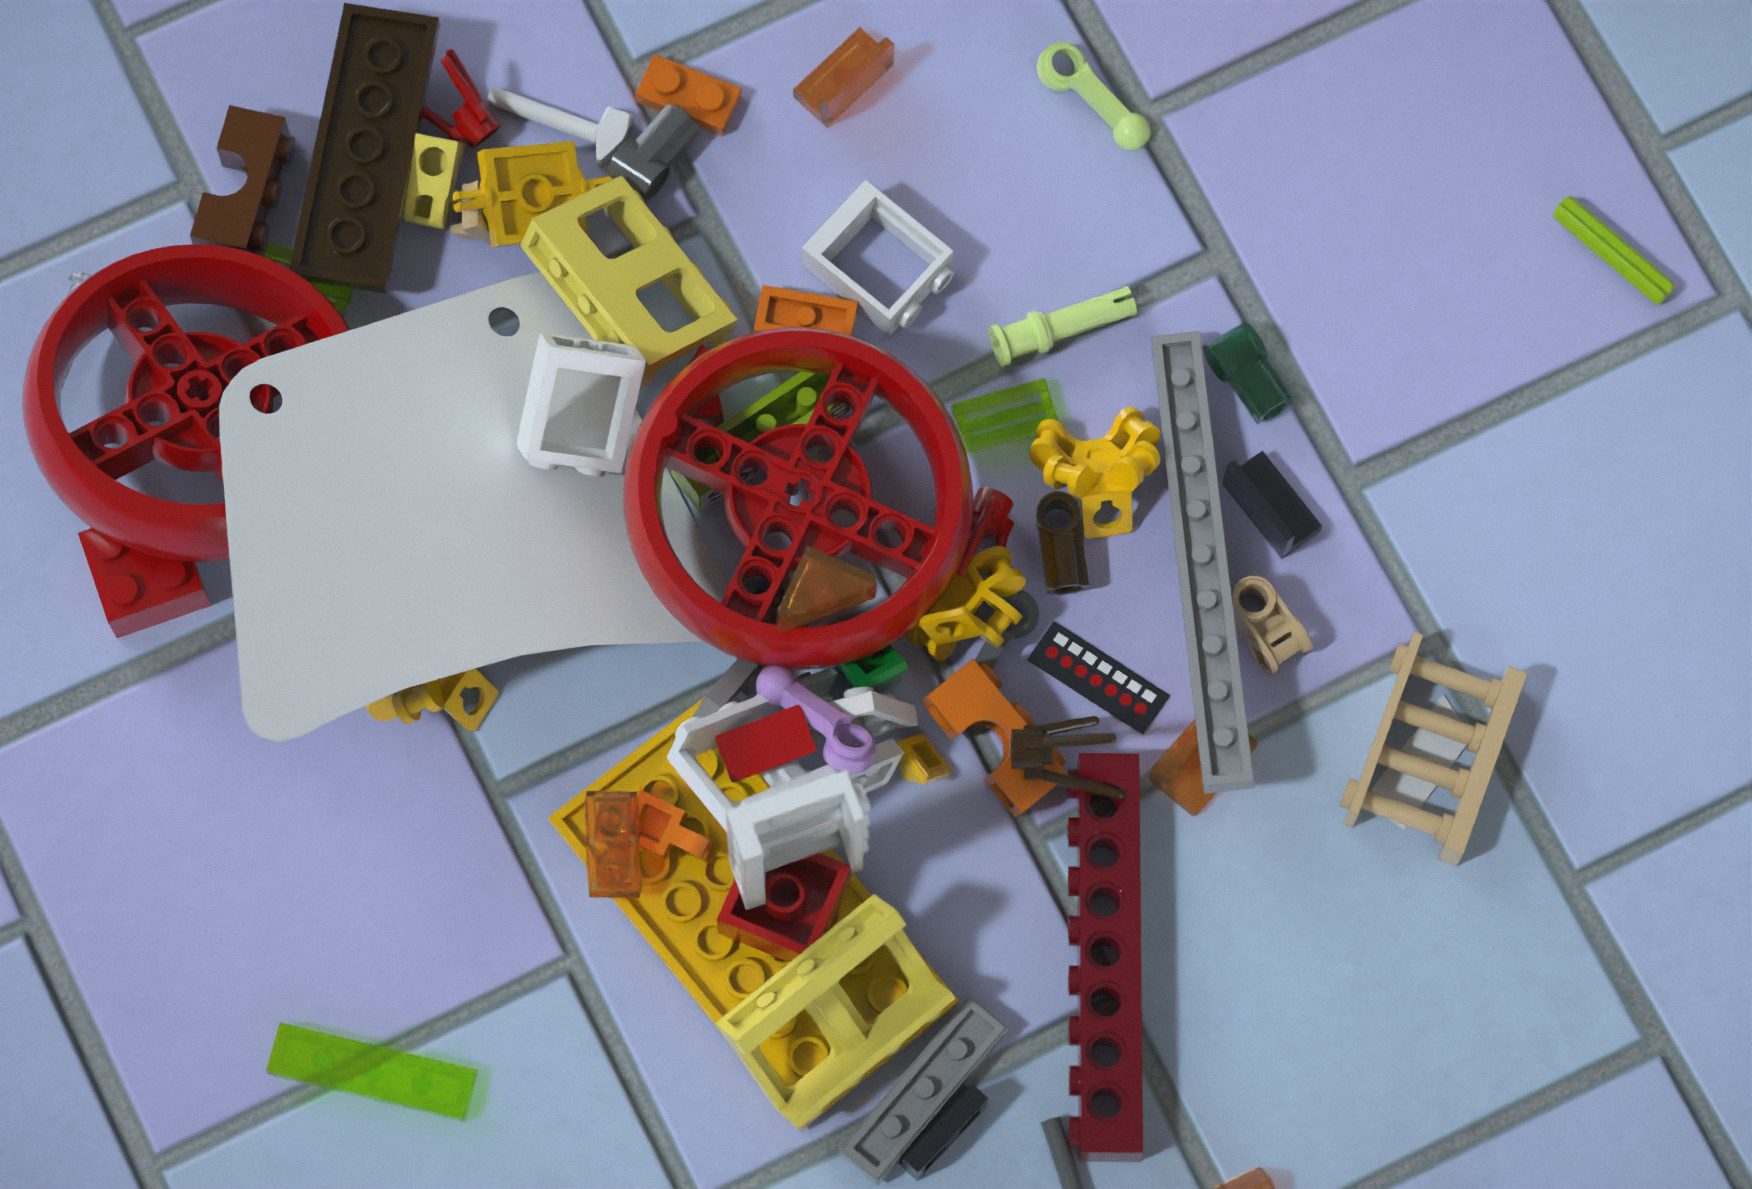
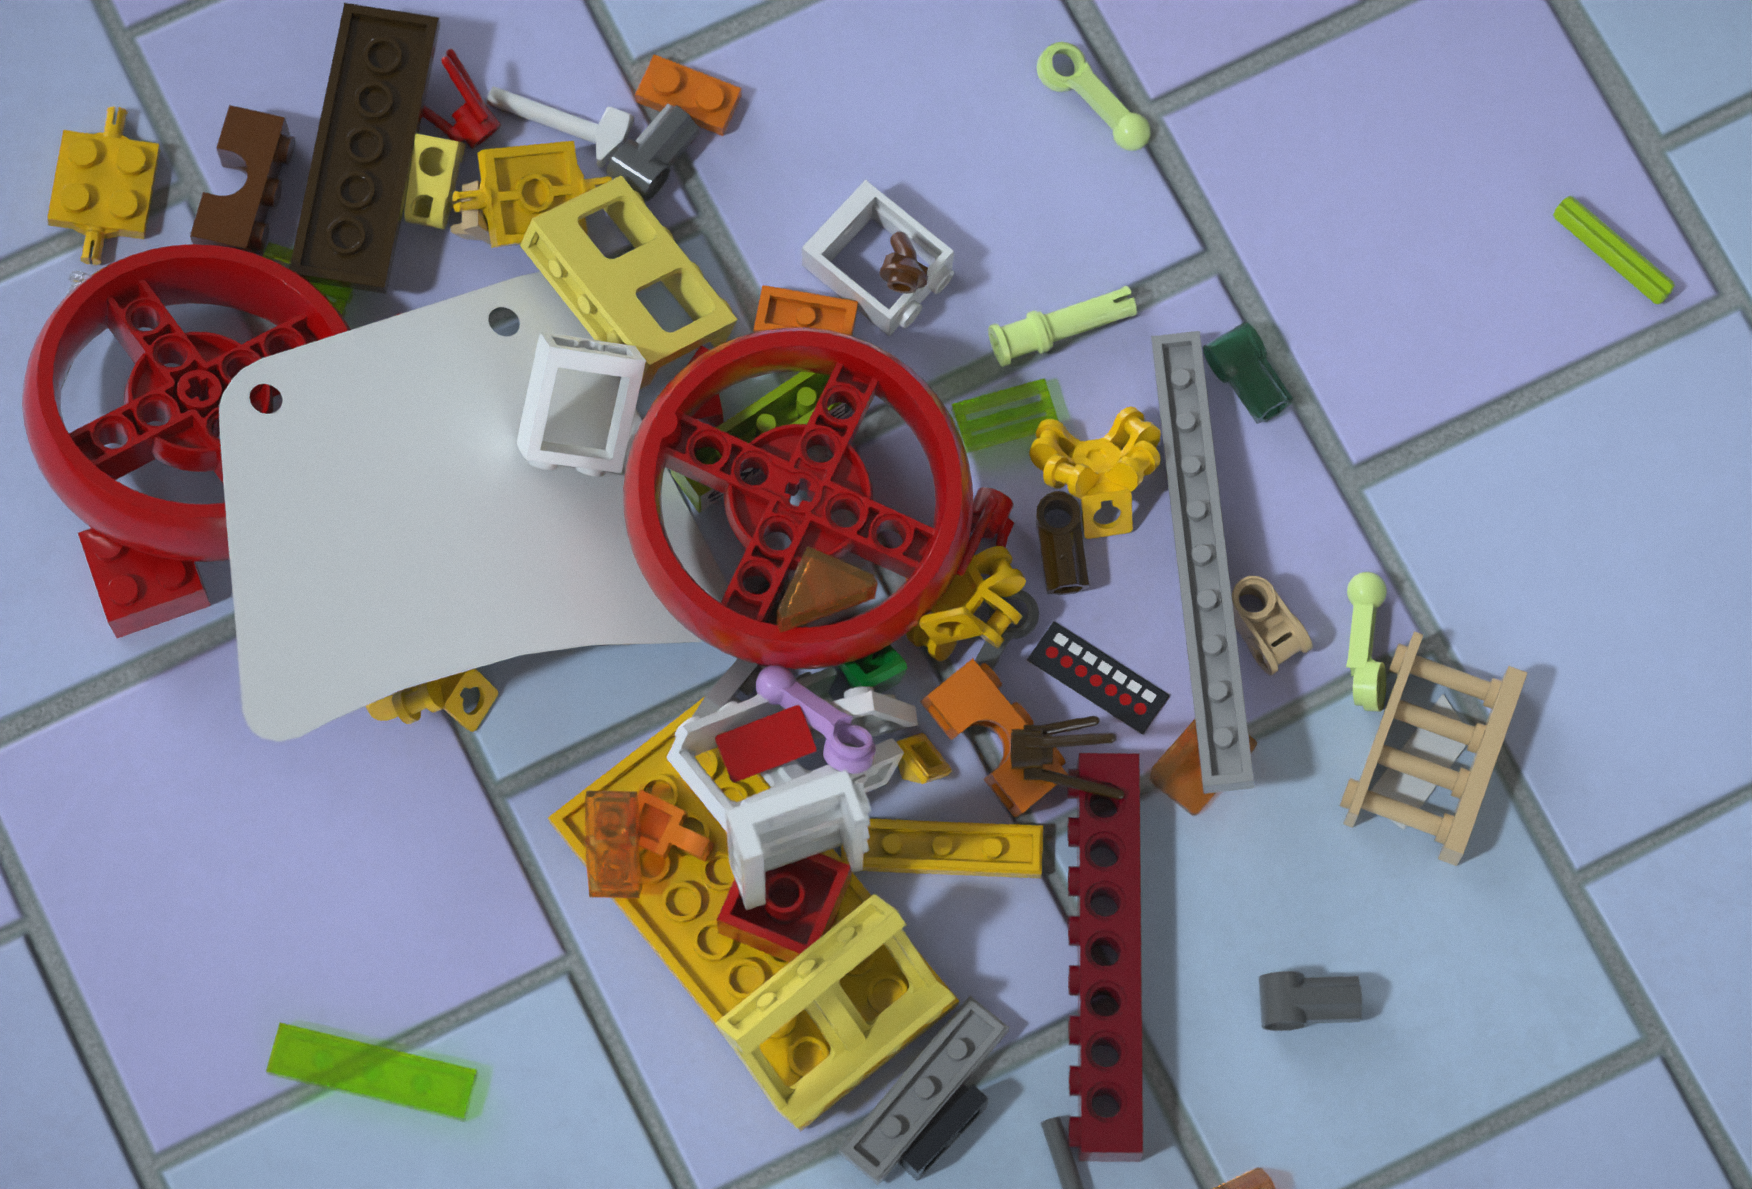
clear orange panel [793,27,894,127] -> none
black panel [1222,451,1322,559] -> none
none -> yellow plate [47,106,160,265]
none -> yellow tile [841,818,1043,879]
none -> reddish brown plate [880,232,928,294]
none -> dark grey piece [1259,972,1362,1031]
none -> yellowish green piece [1346,572,1387,712]

